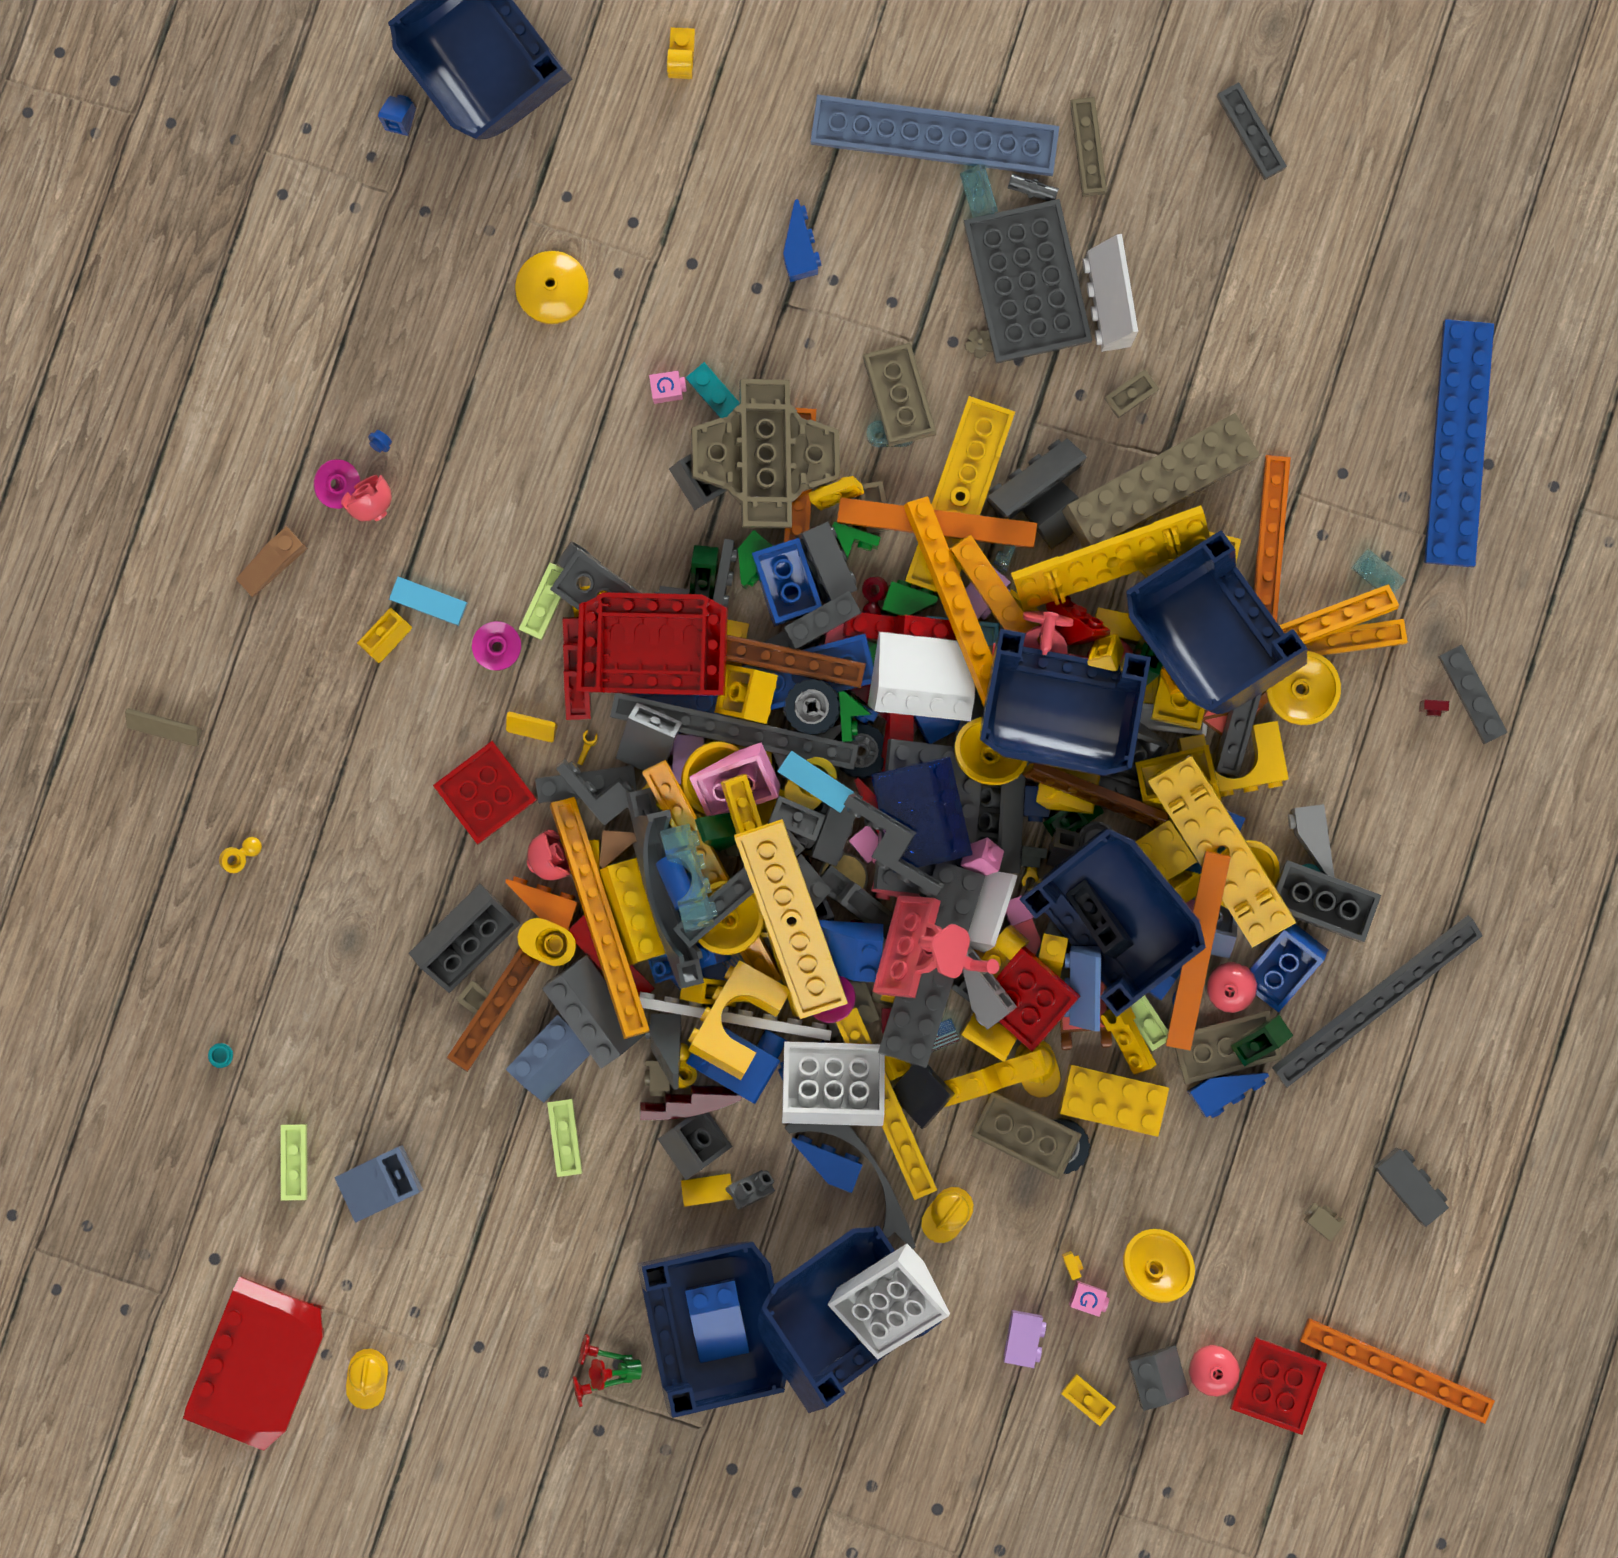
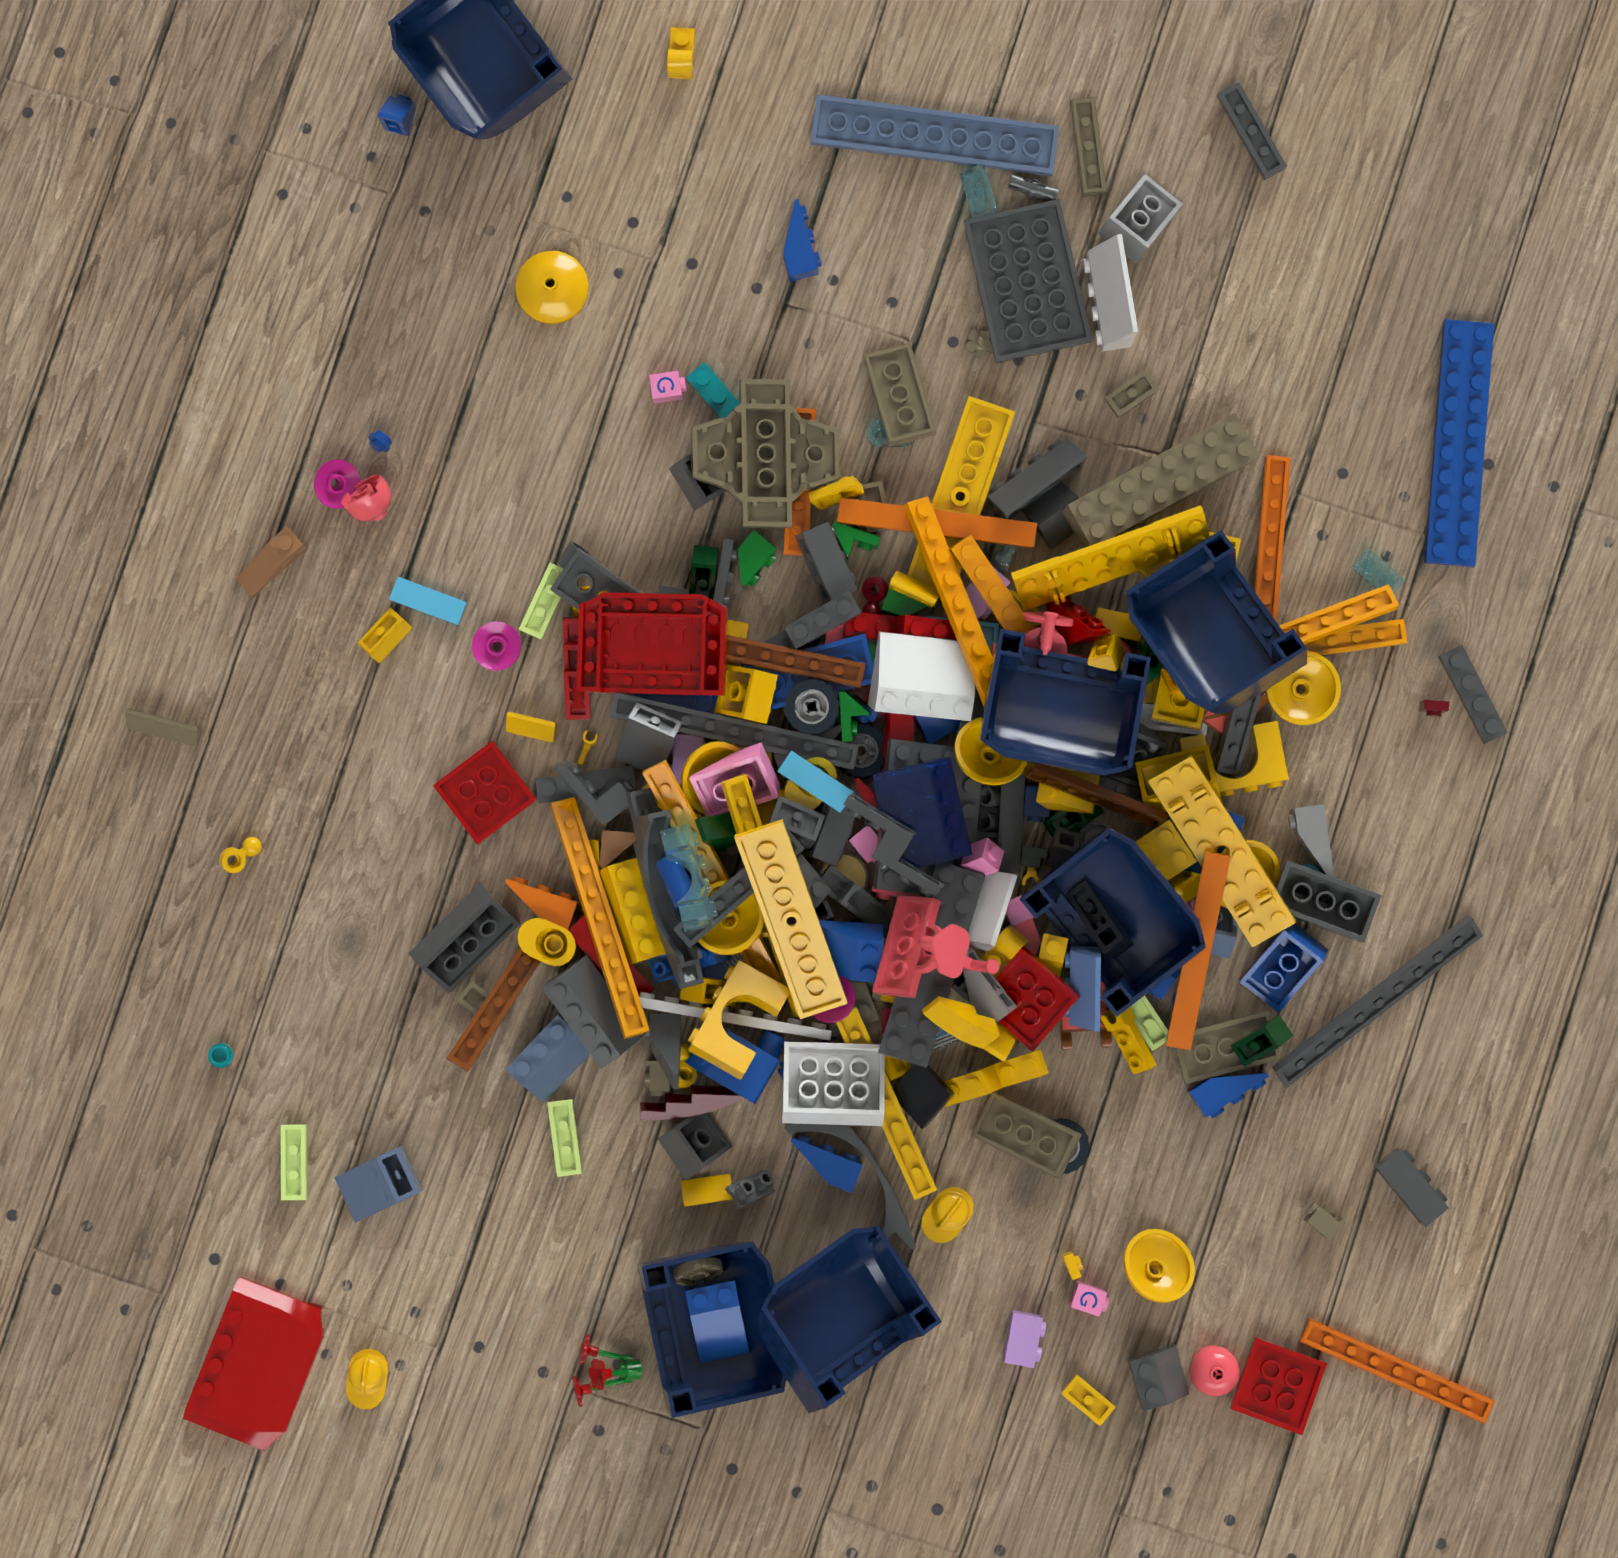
coral cylinder [527,829,571,881] -> none
blue slope [752,538,822,627] -> none
white slope [828,1244,950,1360] -> none
yellow piece [1015,1040,1061,1098] -> none
yellow brick [1058,1064,1169,1137] -> none
coral cylinder [1207,962,1257,1013] -> none
none -> dark tan tile [673,1258,723,1286]
none -> yellow slope [889,571,939,607]
none -> yellow slope [922,996,1000,1049]
none -> light grey slope [1098,174,1183,263]

